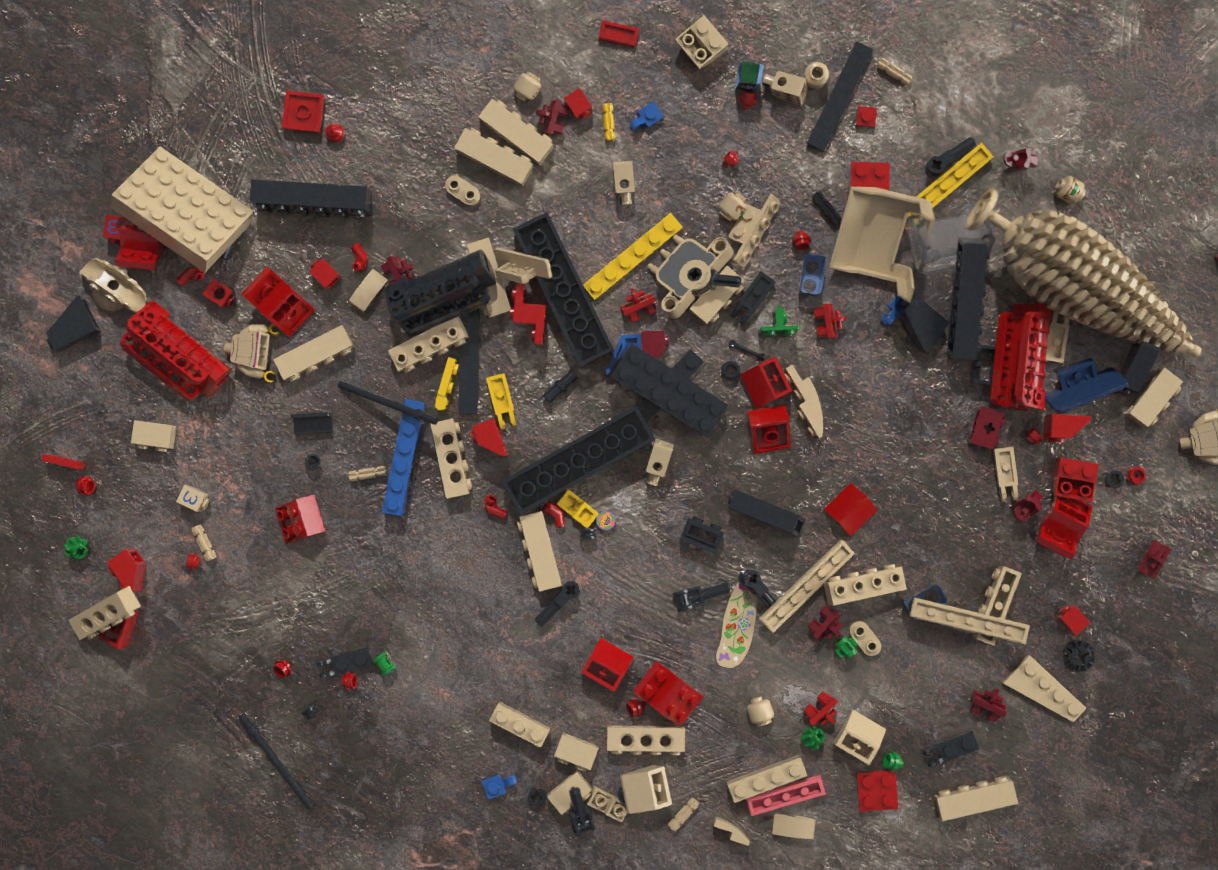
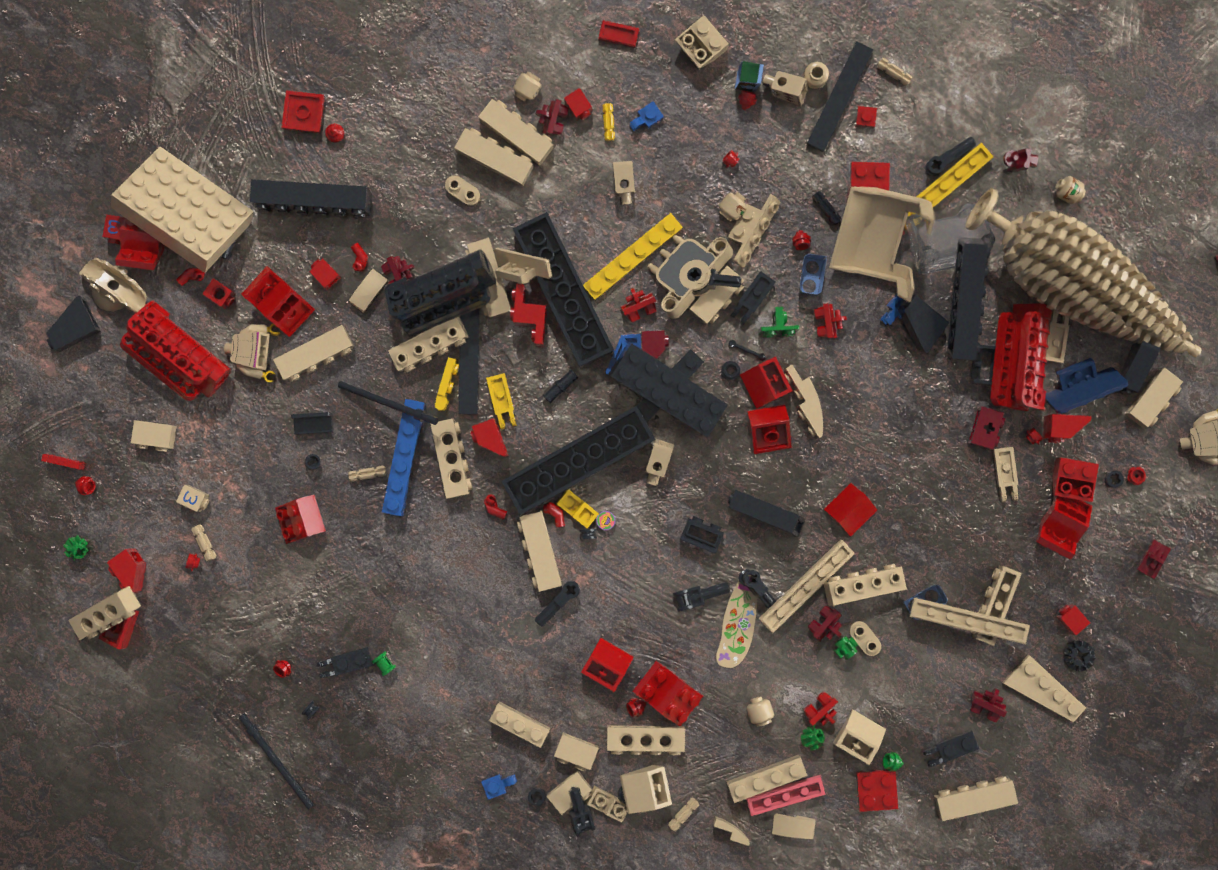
red plate [342,672,357,691] -> none
dark red hips [1011,490,1044,522] -> none

